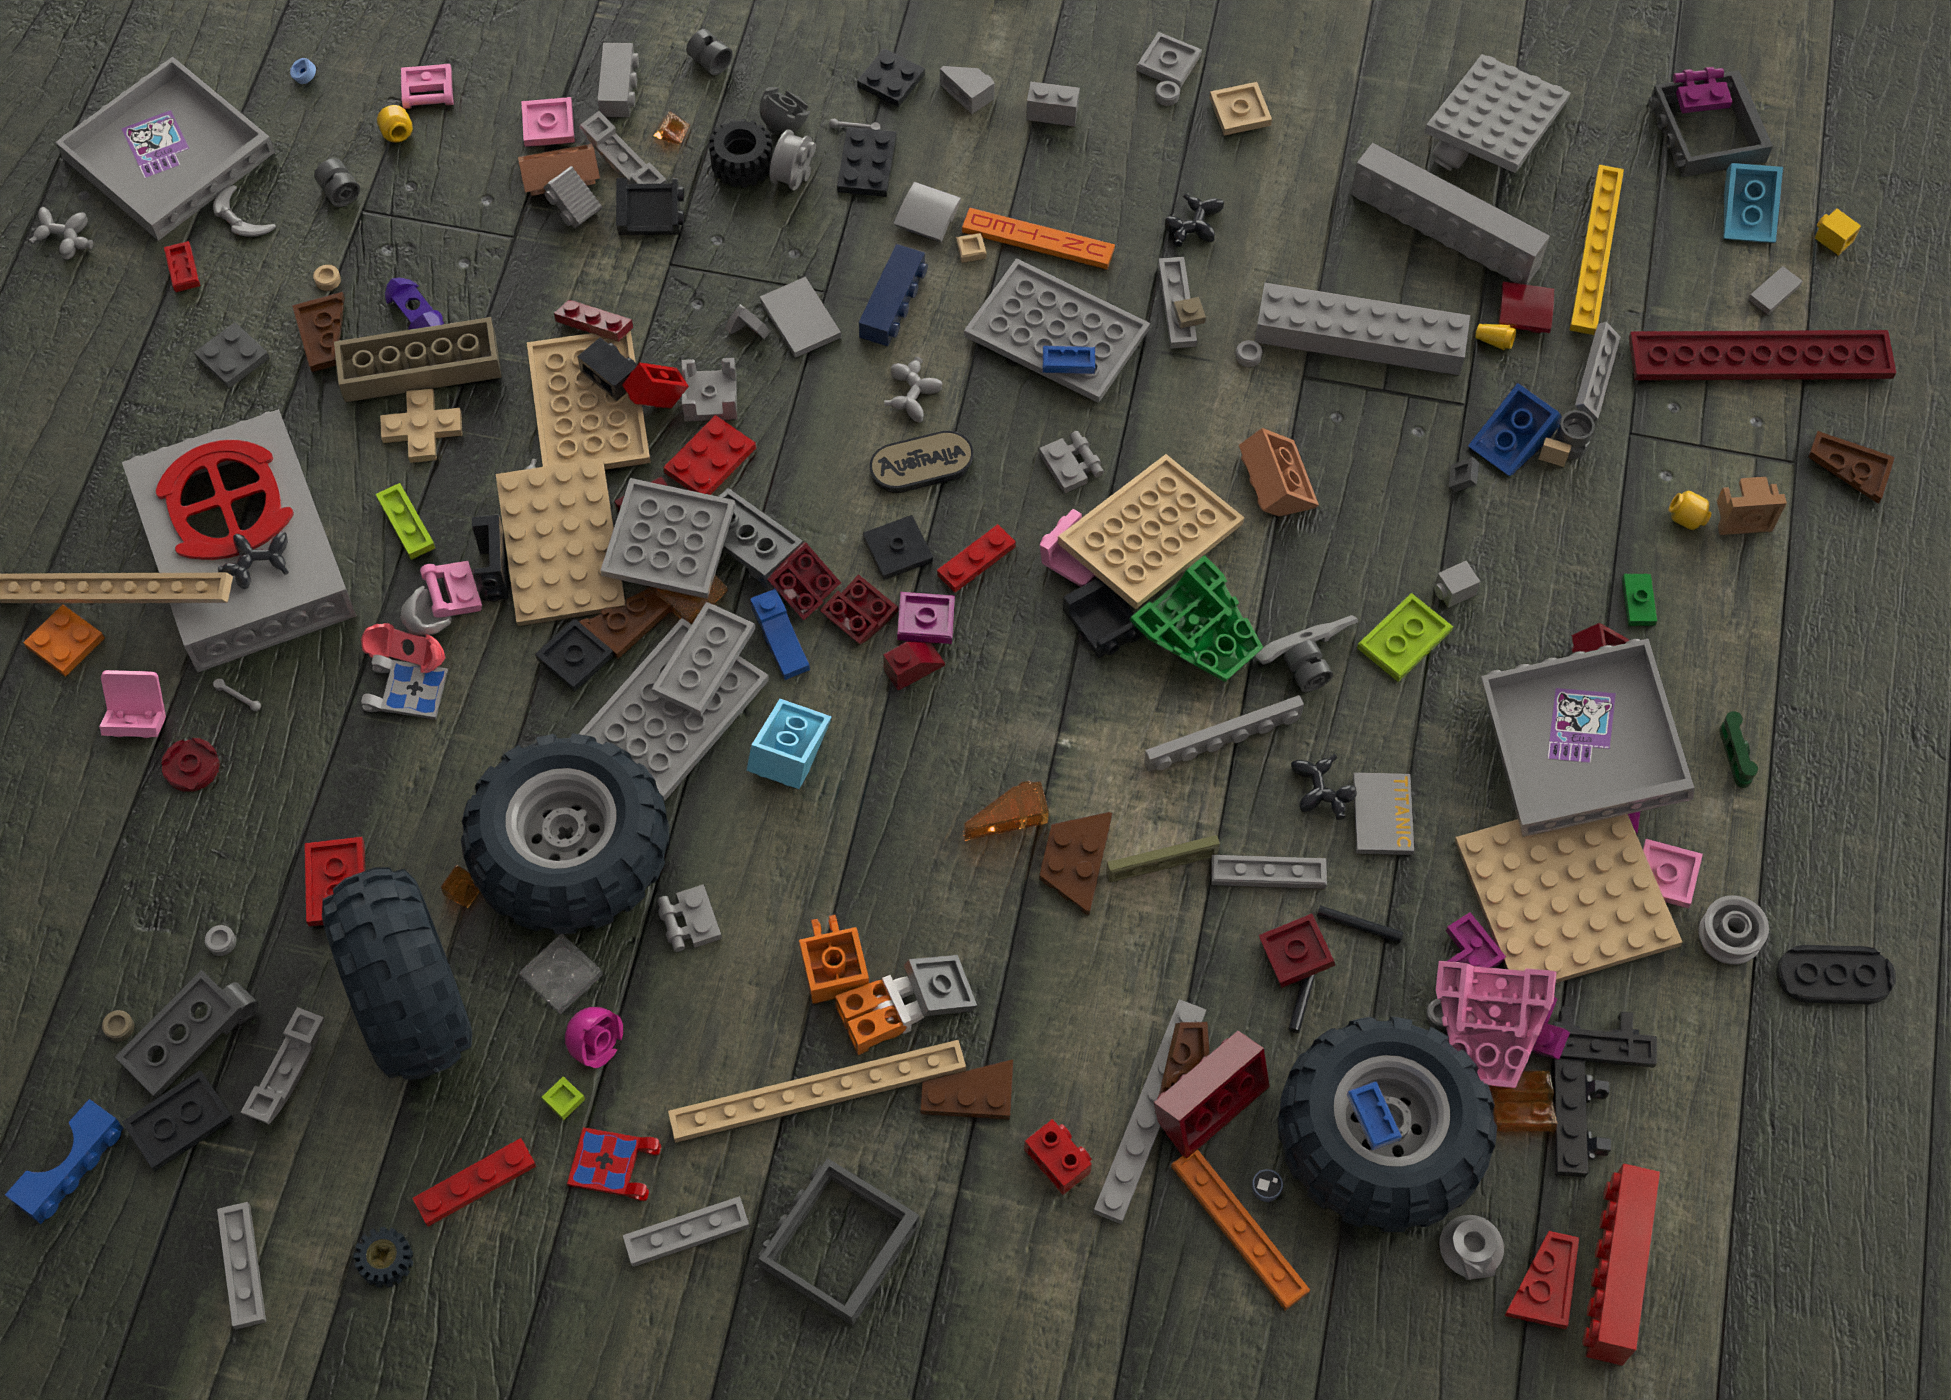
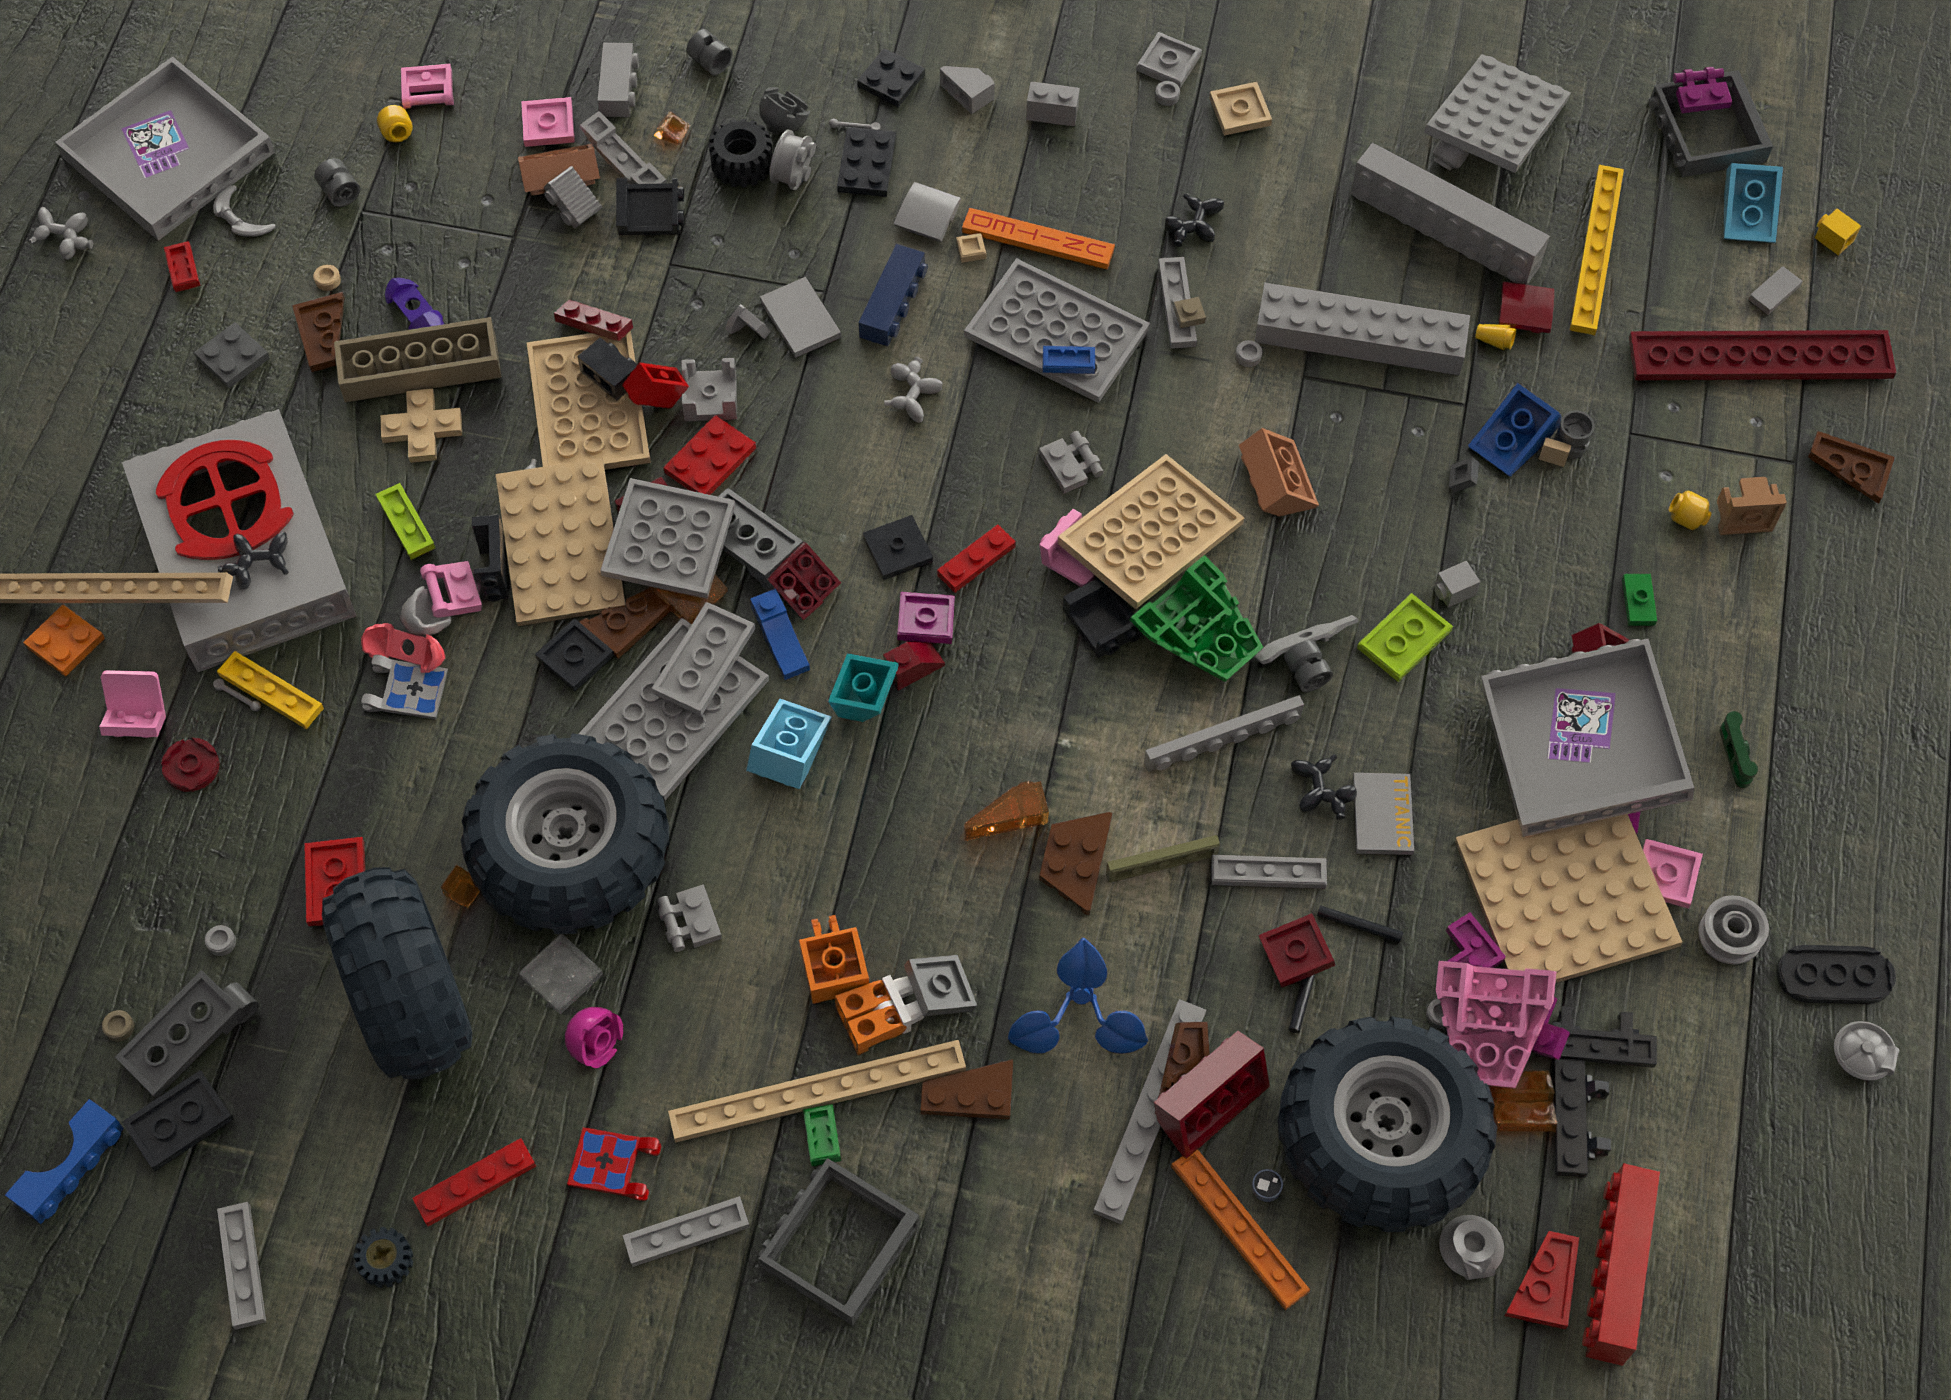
light grey slope [241,1007,325,1125] -> none
light blue tile [290,58,316,84] -> none
lime plate [542,1077,585,1120] -> none
dark red slope [820,574,899,645] -> none
tile [870,431,974,493] -> none
red brick [1024,1119,1092,1195] -> none
blue plate [1347,1081,1402,1150] -> none
light grey plate [1575,322,1621,420] -> none
none -> yellow plate [217,651,324,729]
none -> green plate [803,1104,841,1167]
none -> teal slope [828,653,899,722]
none -> blue plant [1008,938,1148,1053]
none -> light grey piece [1834,1021,1899,1080]

